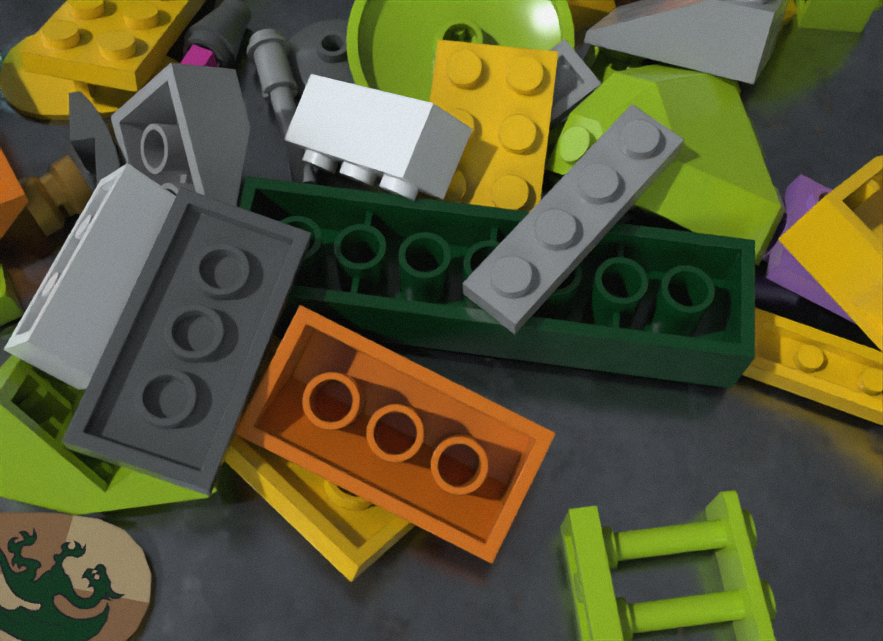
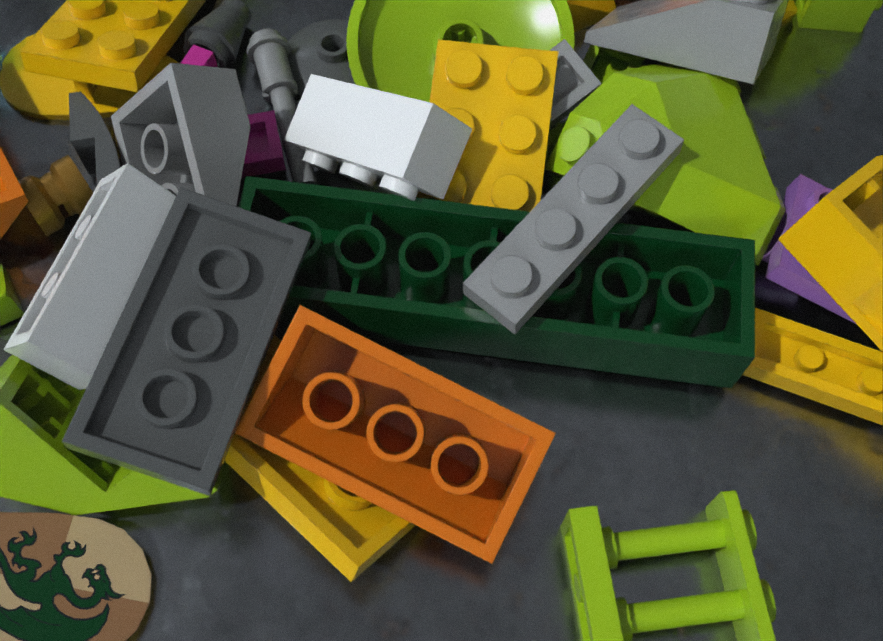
none -> dark pink plate [241,110,286,178]

